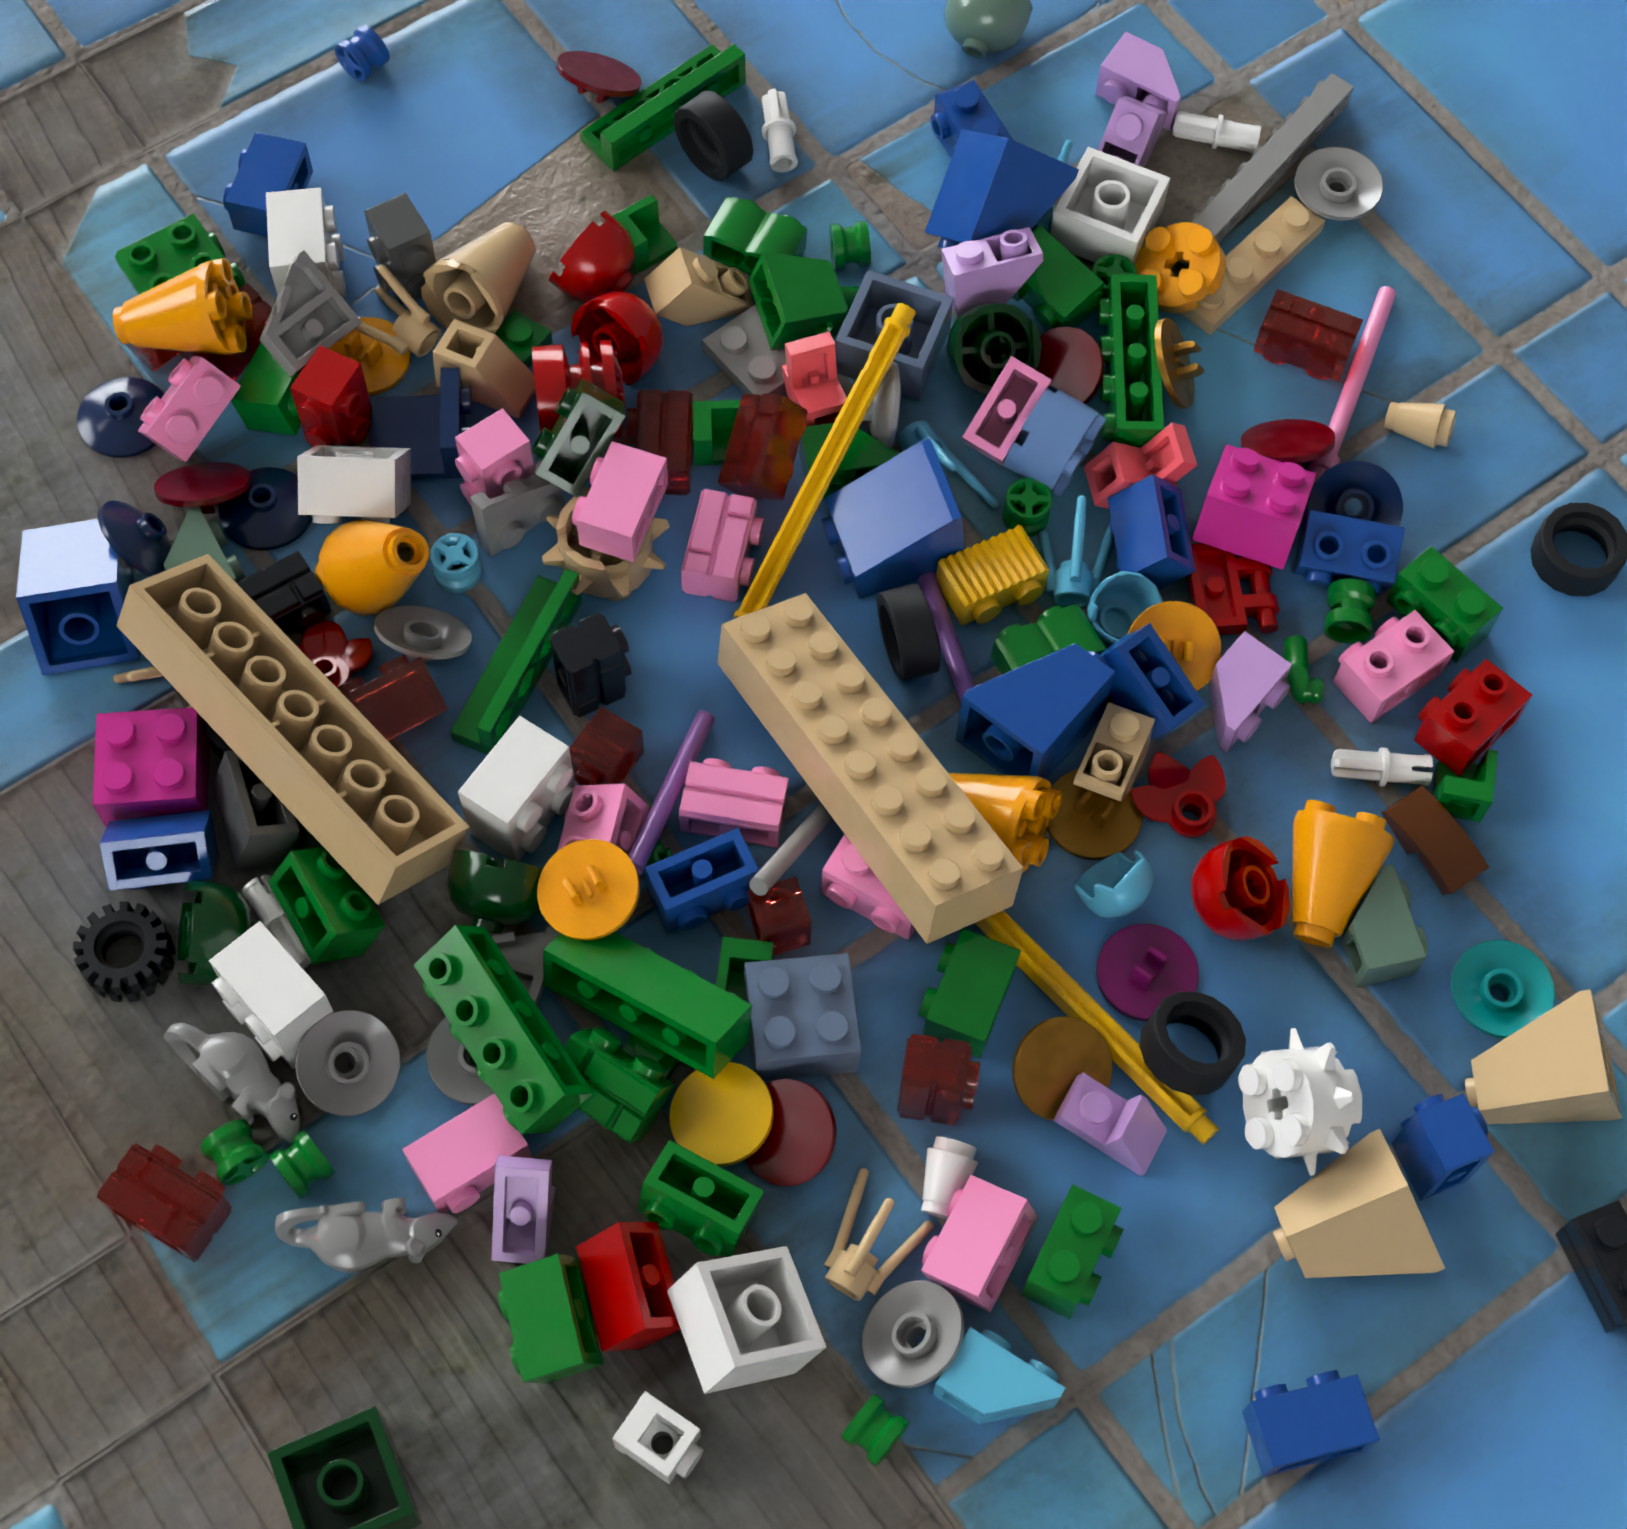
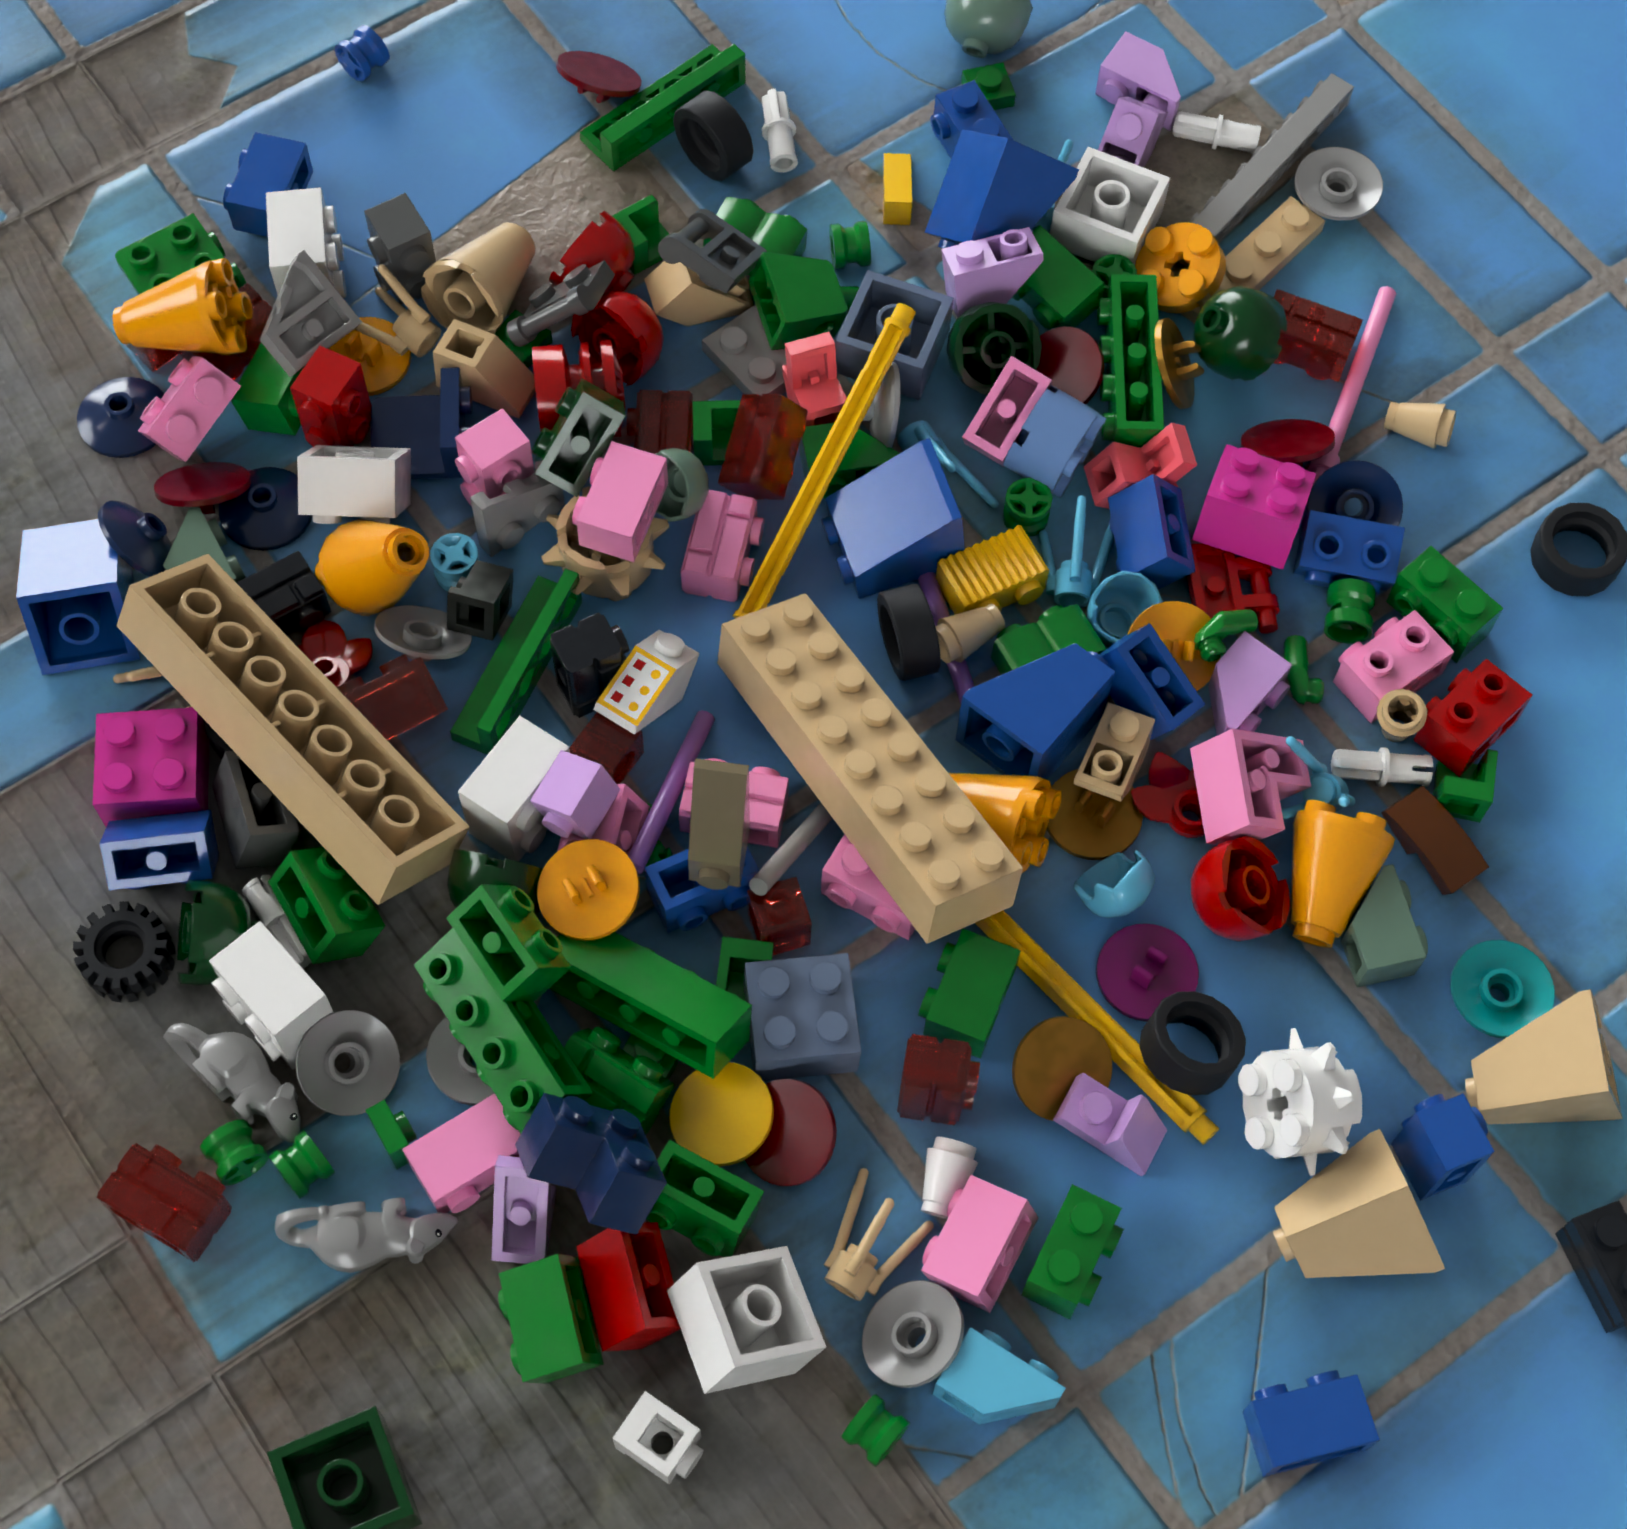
none -> green plate [366,1099,417,1169]
none -> green brick [446,884,572,1002]
none -> pearl dark grey brick [447,560,513,641]
none -> dark grey plate [507,260,615,347]
none -> dark blue brick [515,1093,667,1235]
none -> lavender brick [530,750,621,839]
none -> white slope [593,629,700,734]
none -> sand green hair [656,448,709,522]
none -> dark grey plate [658,209,767,294]
none -> dark tan slope [688,758,750,890]
none -> yellow piece [883,153,912,225]
none -> tan cone [935,604,1005,663]
none -> green plate [961,62,1016,110]
none -> bright pink brick [1190,728,1311,845]
none -> dark green cylinder [1193,286,1287,381]
none -> green arm [1194,609,1258,662]
none -> medium azure plant [1282,736,1355,820]
none -> tan cone [1377,689,1427,742]

